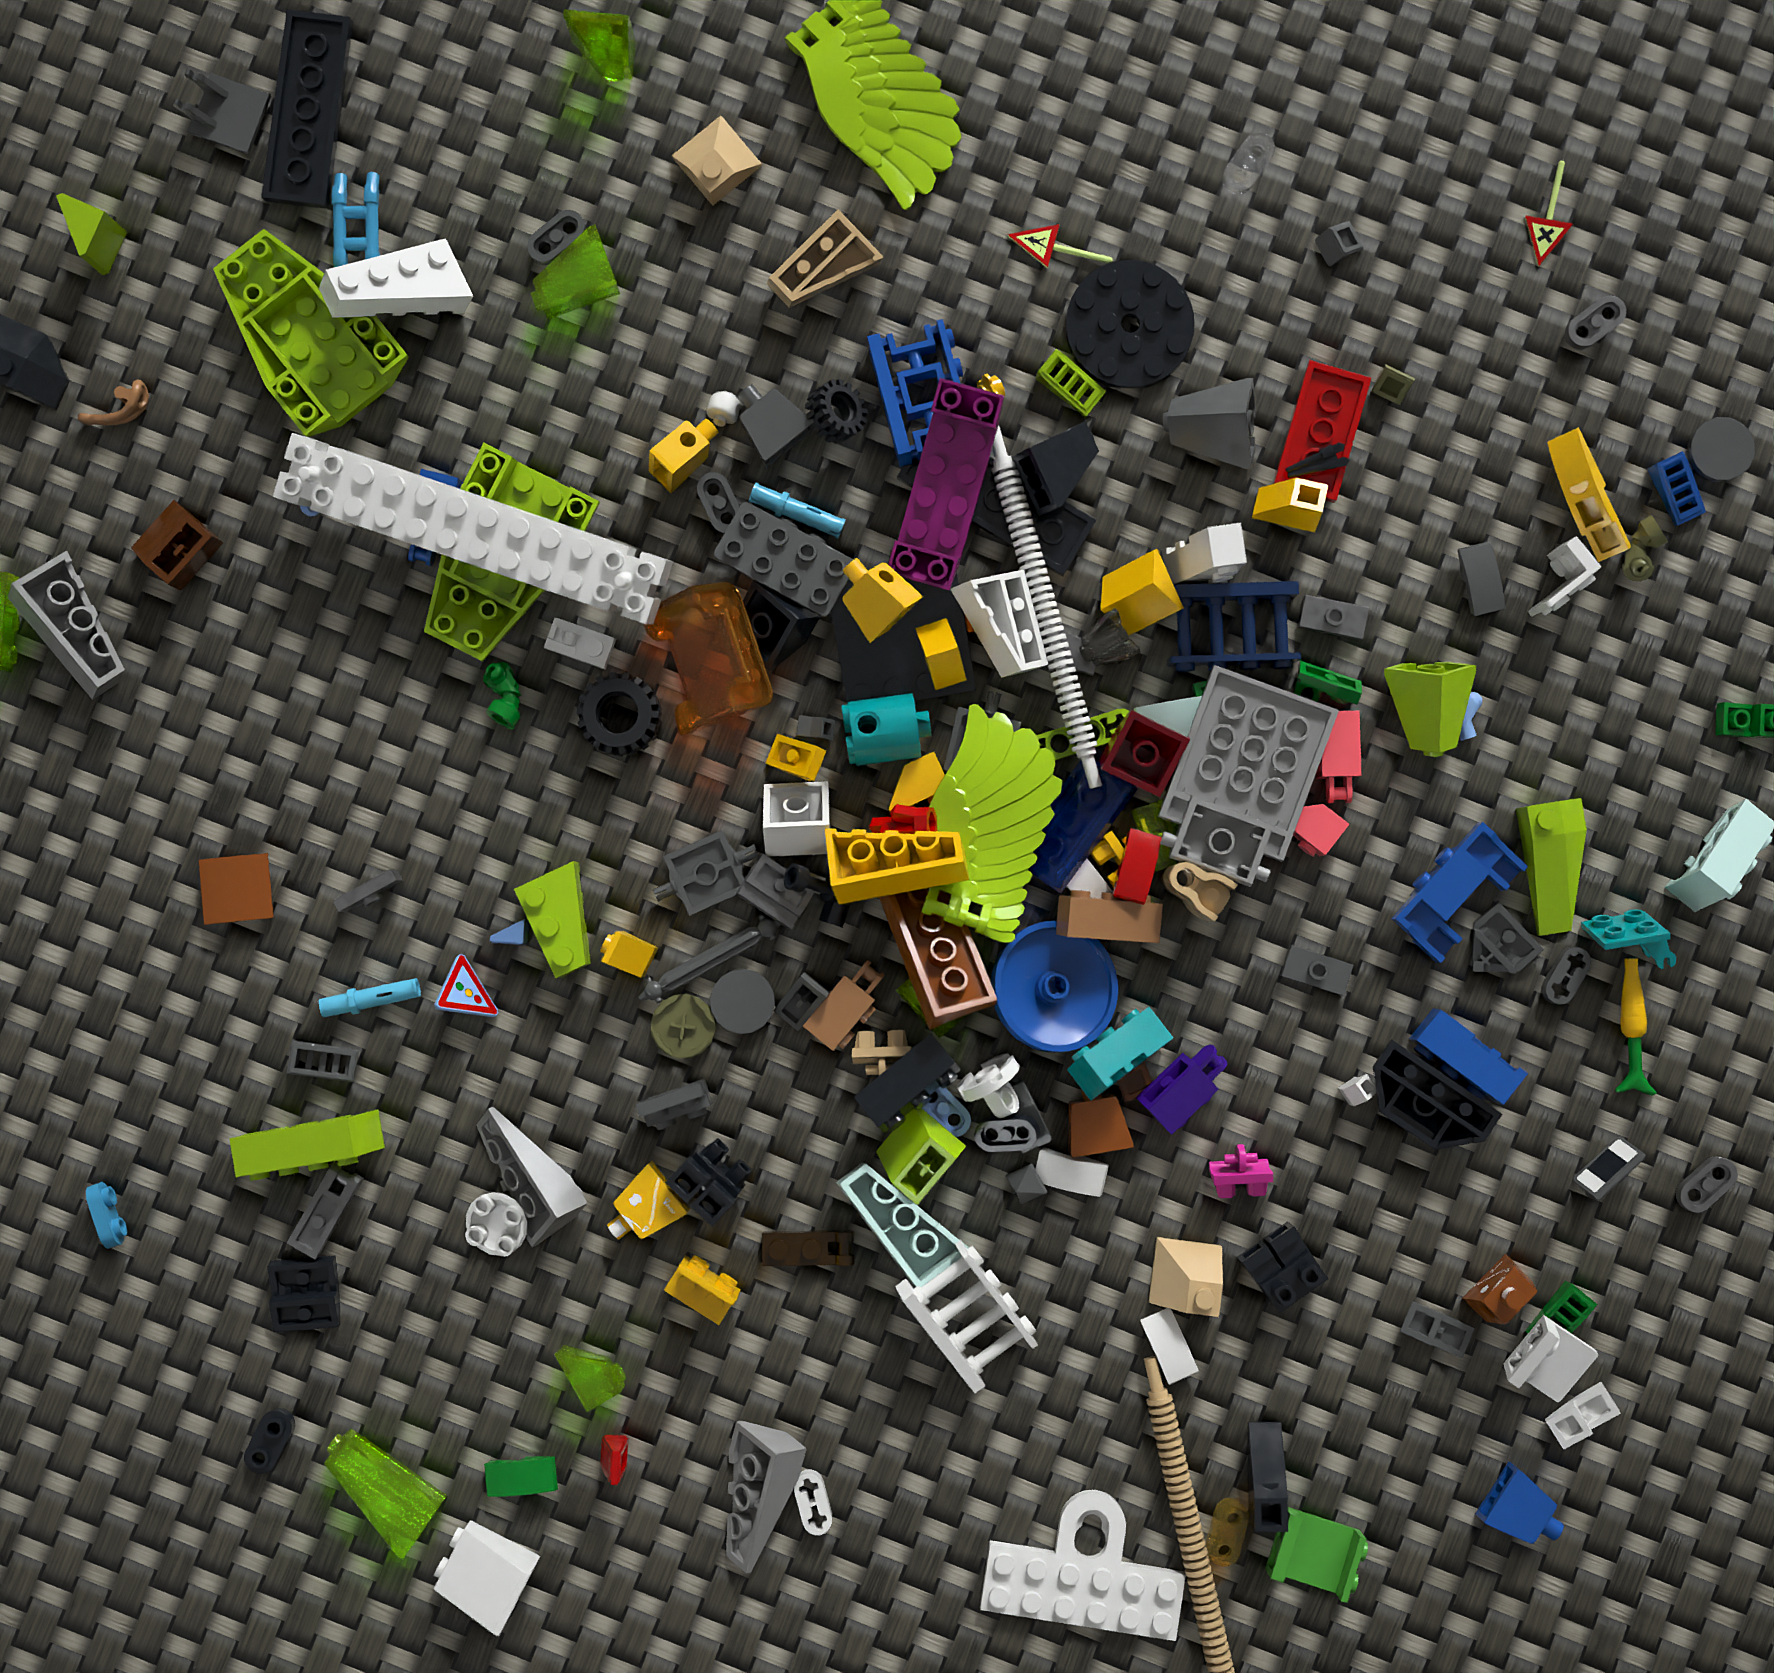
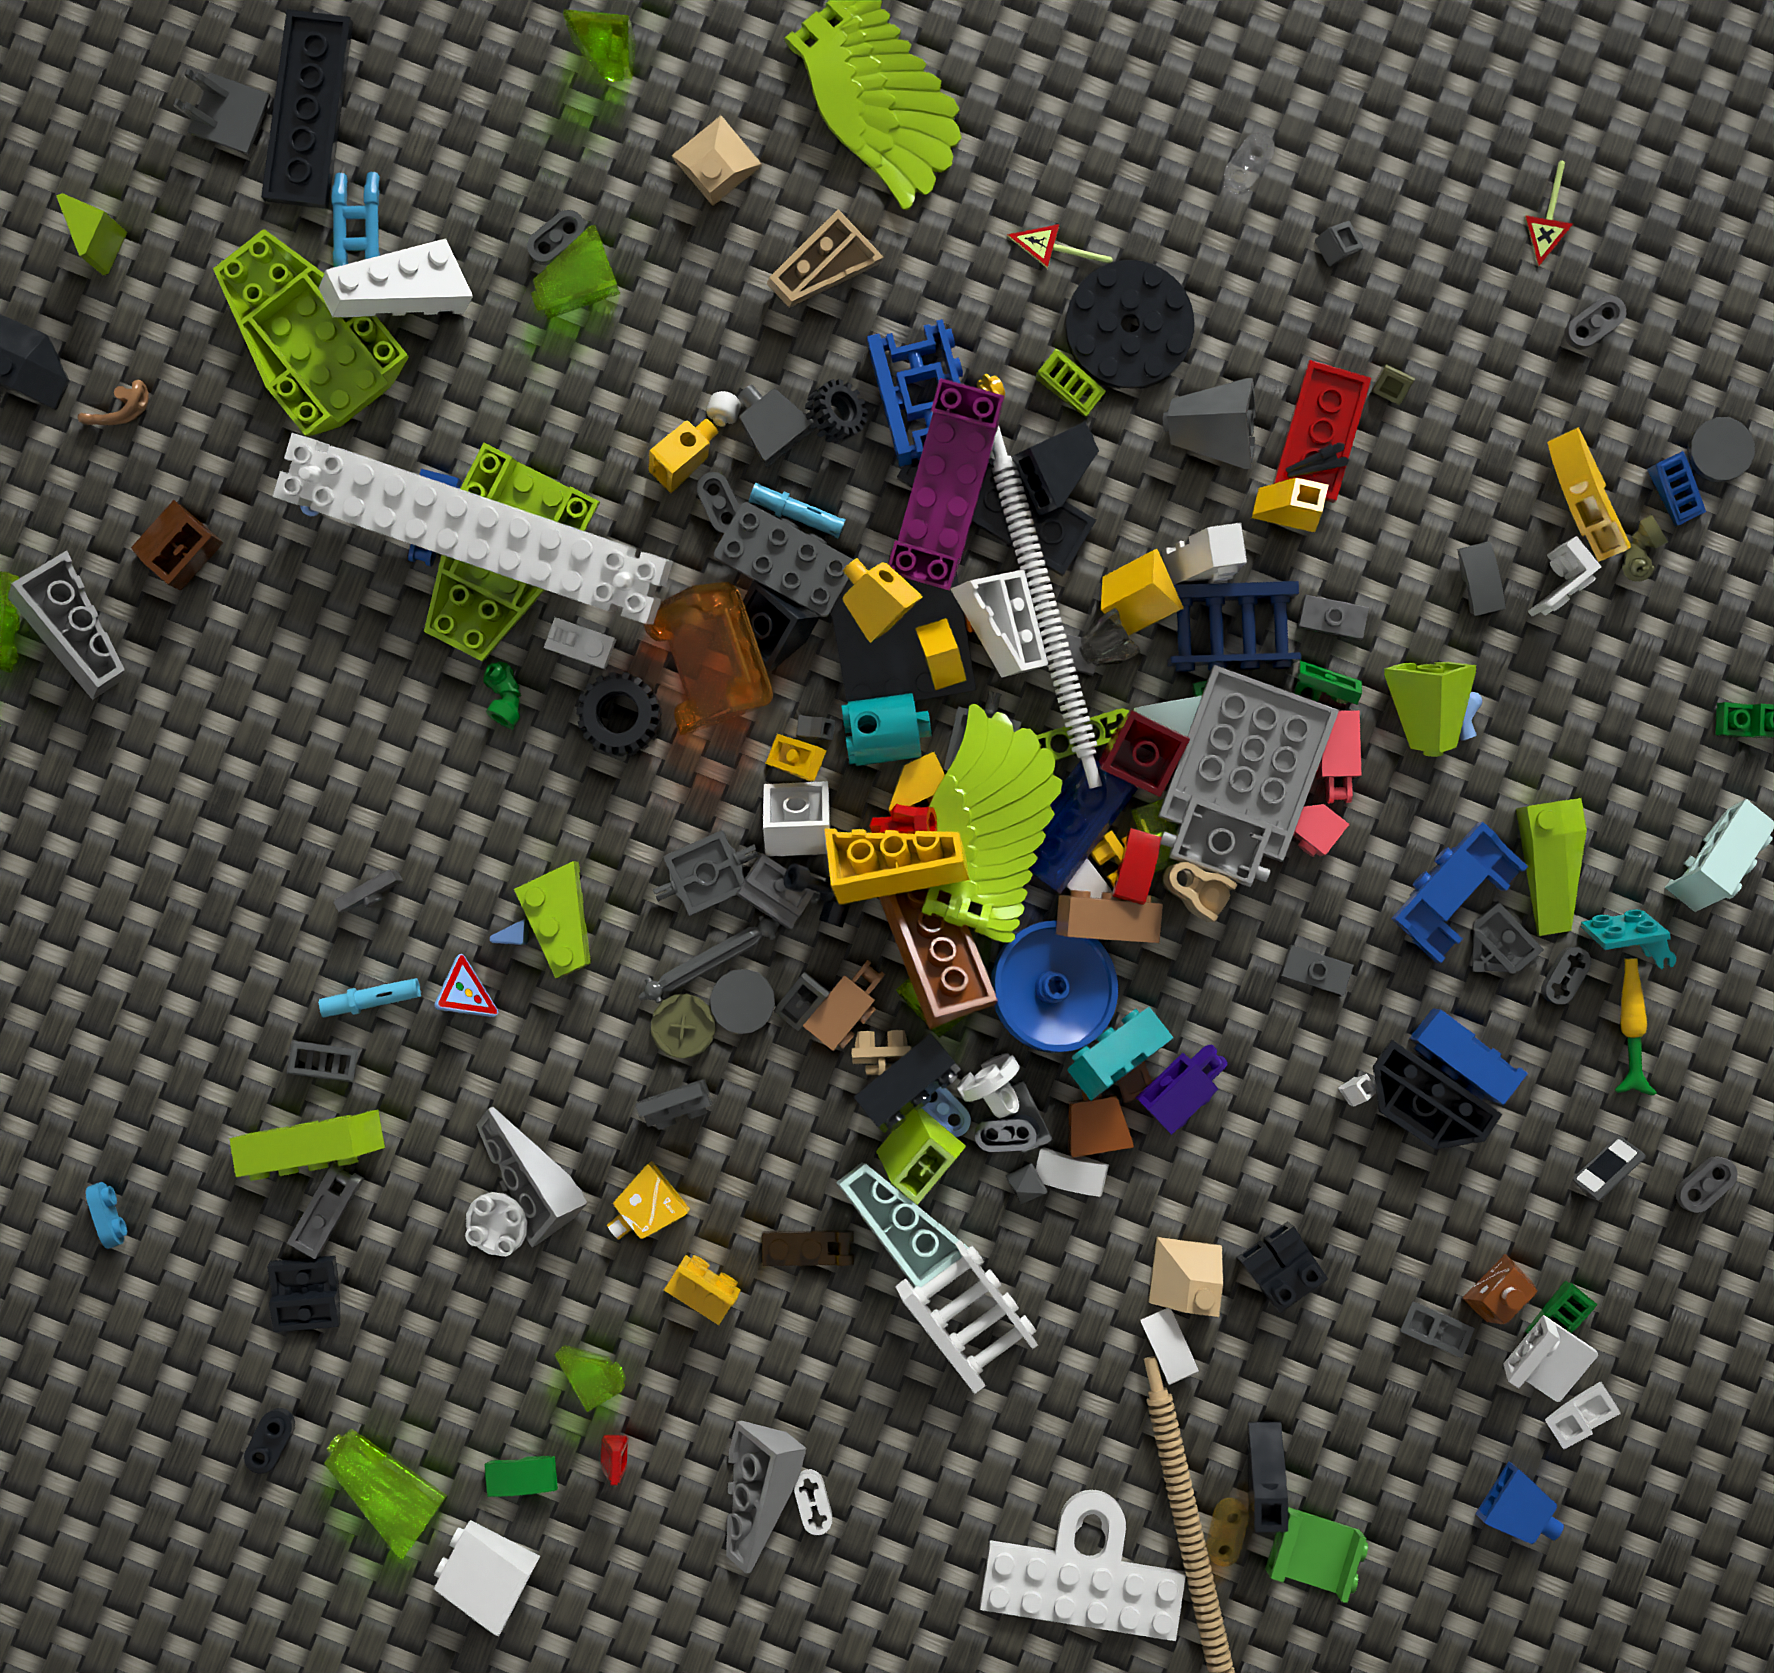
dark orange slope [198,853,274,925] -> none
yellow slope [600,931,658,978] -> none
black hips [665,1138,752,1226] -> none
dark pink hips [1209,1144,1273,1198] -> none

